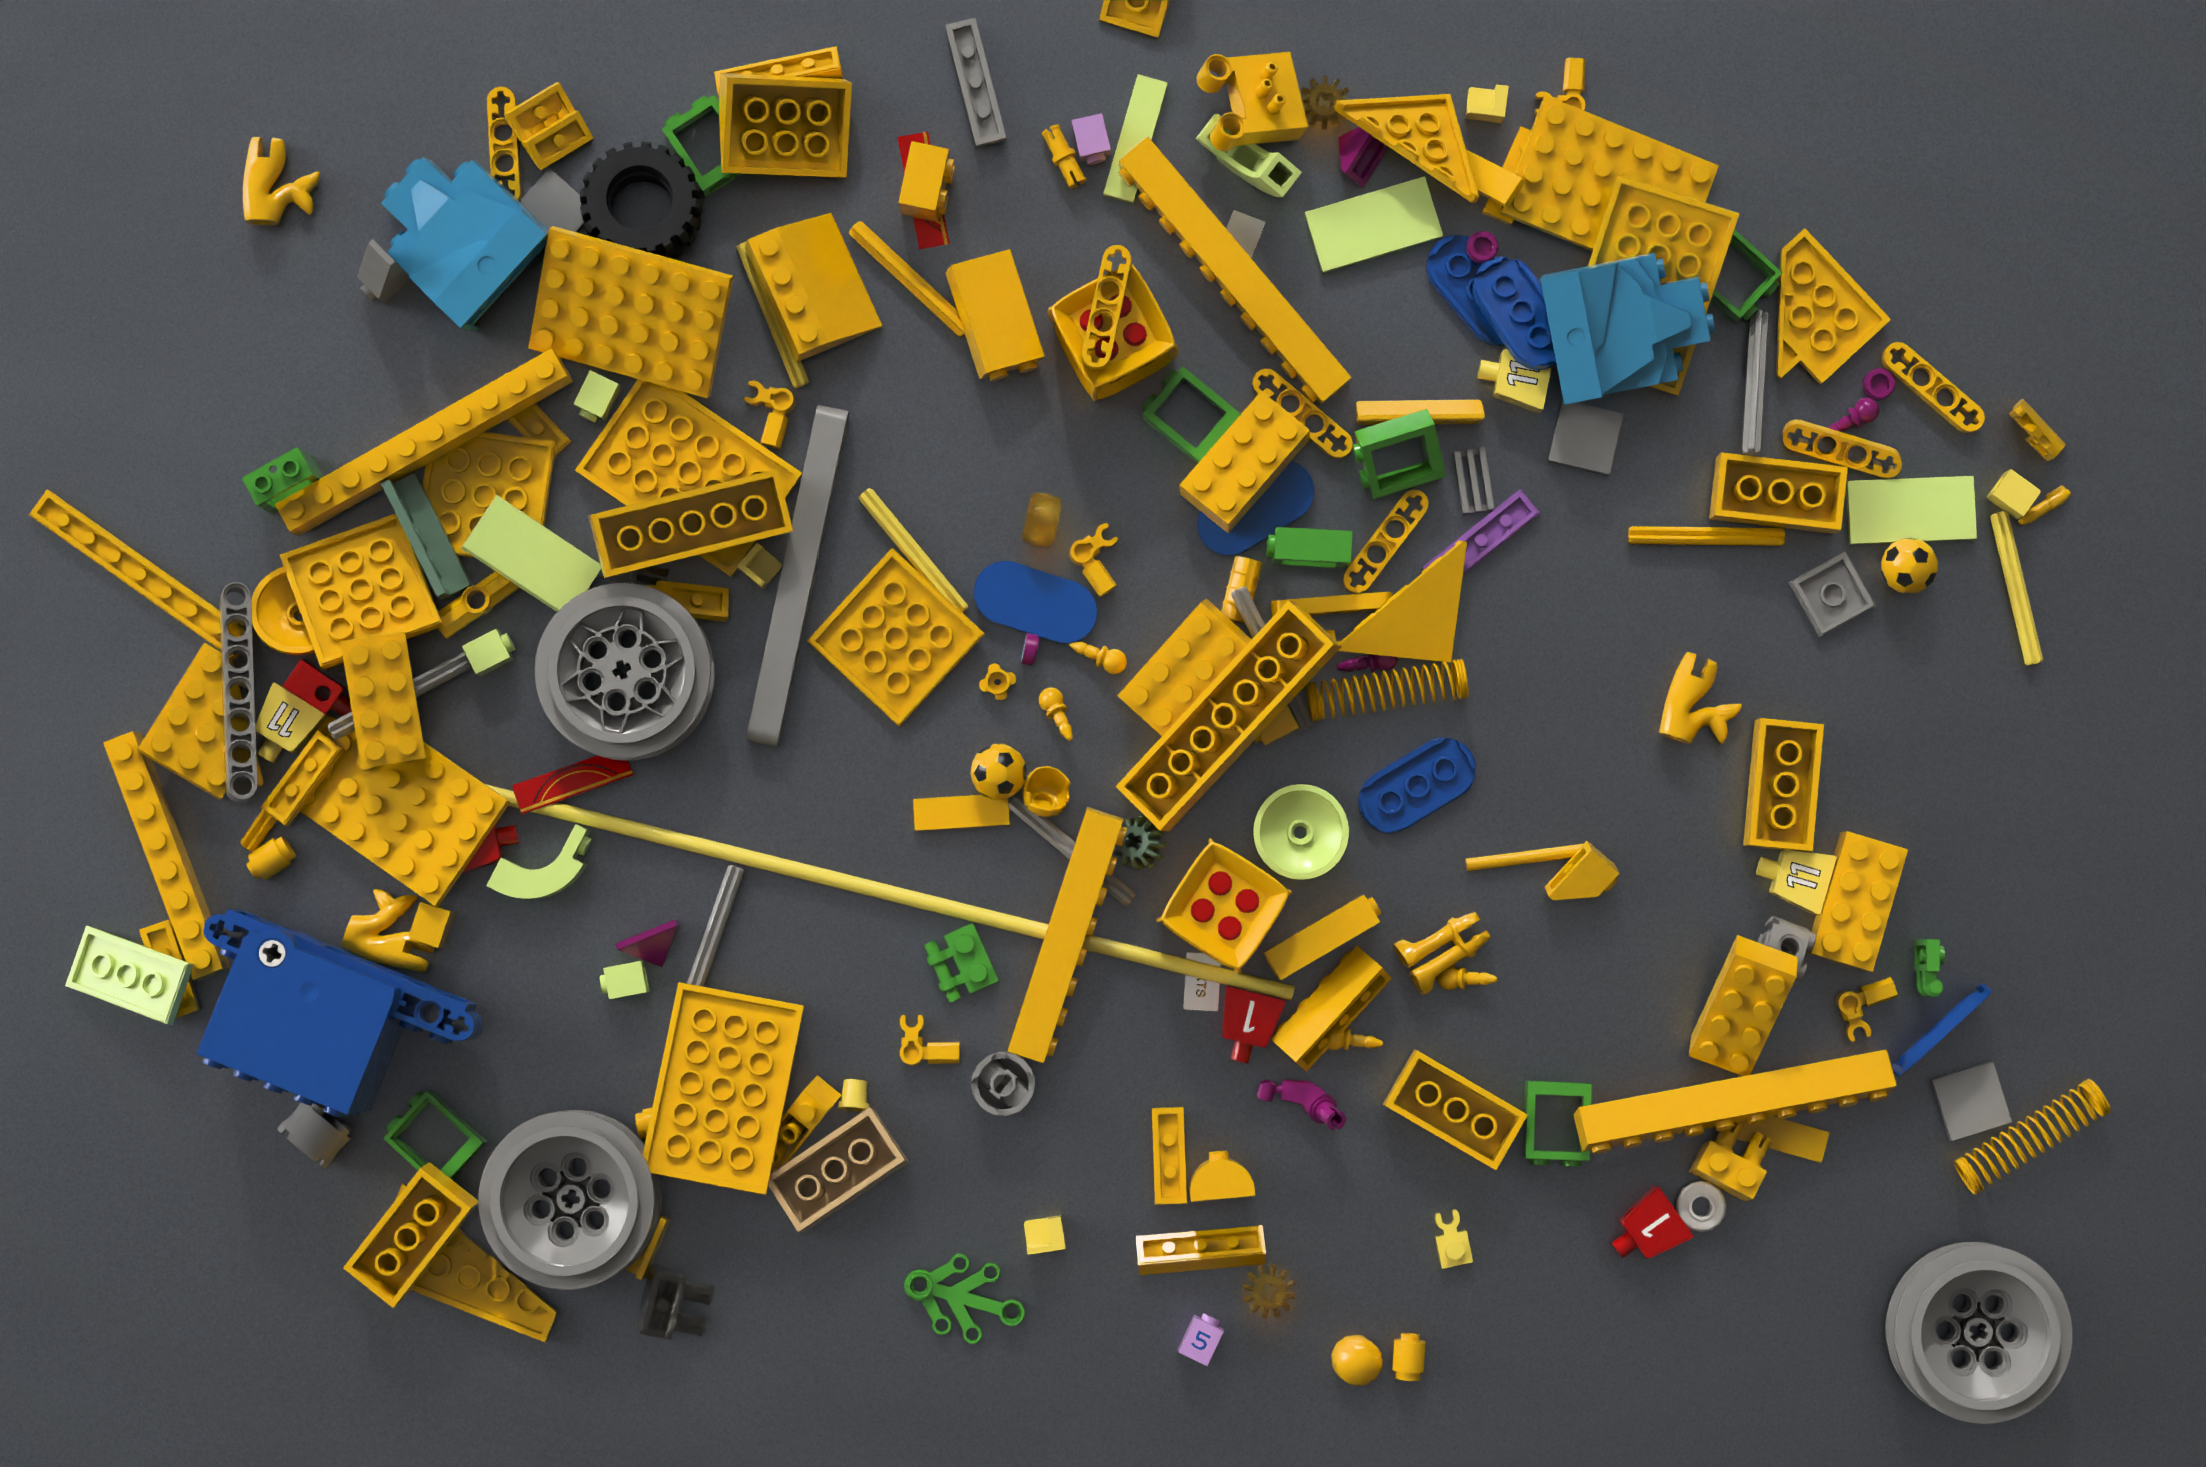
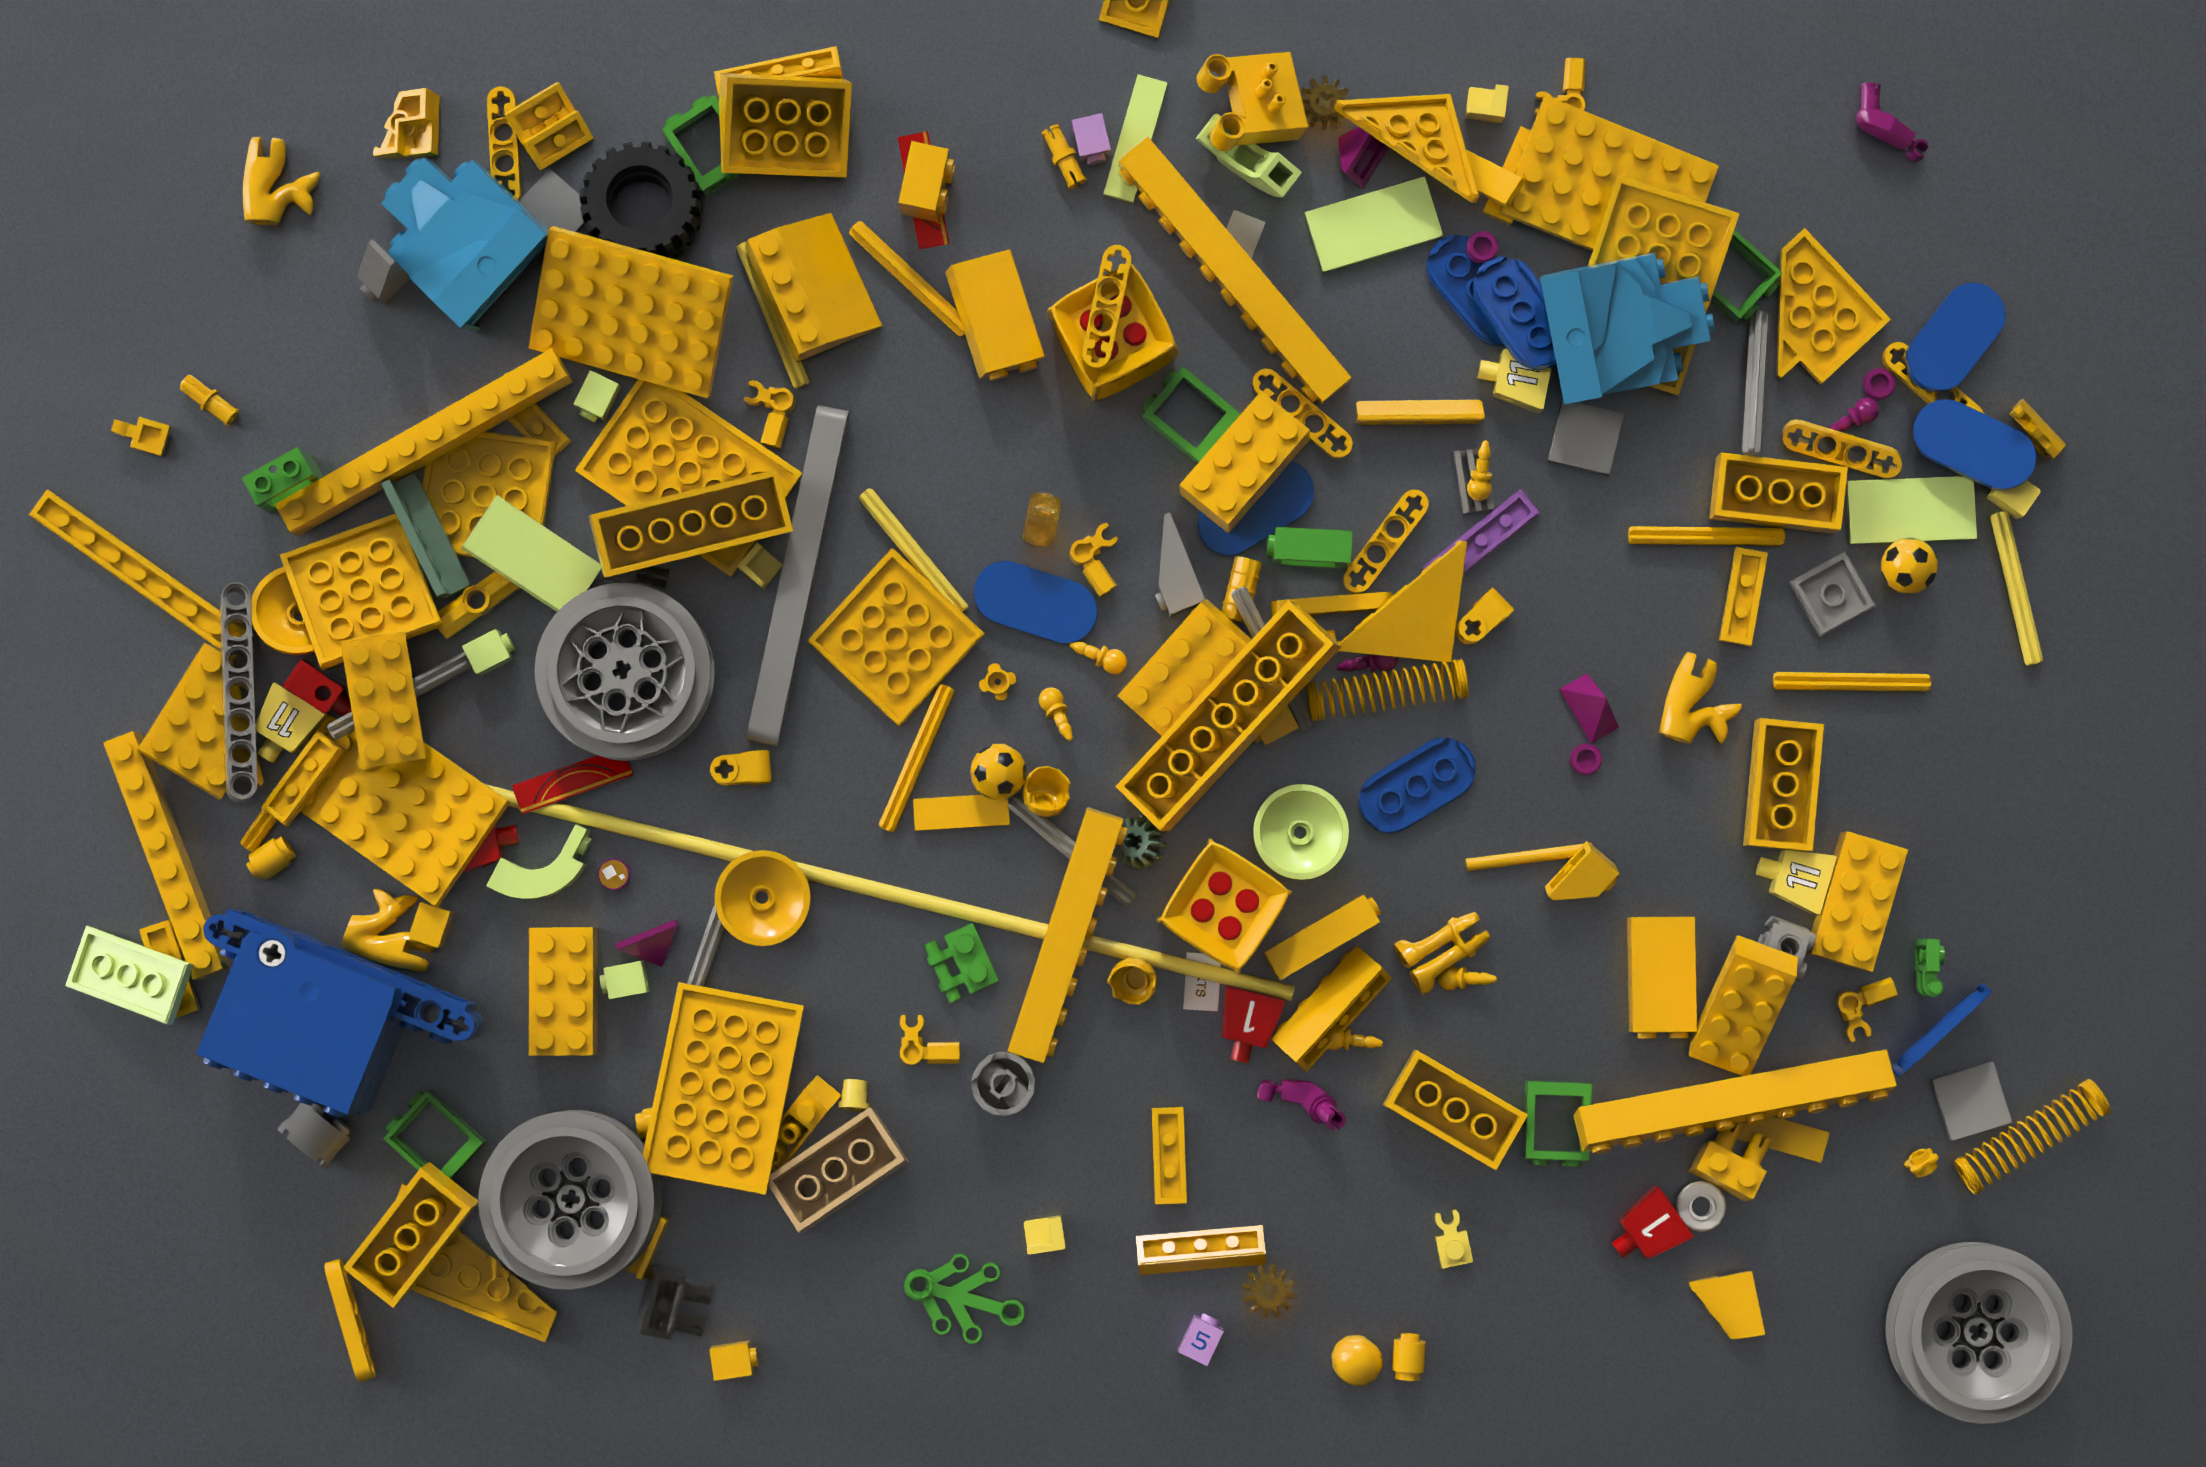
yellow hinge [646,581,729,622] -> none
light grey plate [945,18,1007,148] -> none
magenta tile [1021,633,1039,666] -> none
yellow brick [1189,1151,1255,1202] -> none
bright green window [1352,409,1446,499] -> none
yellow piece [2018,485,2071,526] -> none
none -> yellow plate [111,417,172,457]
none -> yellow axle [179,375,240,426]
none -> yellow beam [324,1258,376,1382]
none -> yellow slope [373,88,440,158]
none -> yellow brick [529,927,598,1056]
none -> pearl gold tile [598,859,631,890]
none -> yellow brick [709,1341,759,1381]
none -> yellow piece [710,750,772,786]
none -> yellow dish [714,850,810,946]
none -> yellow axle [879,684,954,832]
none -> yellow hair [1107,957,1158,1005]
none -> light grey slope [1155,513,1205,617]
none -> yellow piece [1455,587,1515,645]
none -> yellow bar [1467,440,1493,501]
none -> magenta slope [1559,673,1619,744]
none -> magenta tile [1569,743,1602,775]
none -> yellow brick [1627,917,1697,1039]
none -> yellow slope [1689,1271,1765,1339]
none -> yellow plate [1719,547,1768,647]
none -> yellow axle [1773,672,1931,692]
none -> magenta arm [1855,82,1928,162]
none -> yellow plate [1904,1148,1939,1177]
none -> blue tile [1905,283,2006,392]
none -> blue tile [1913,399,2036,491]

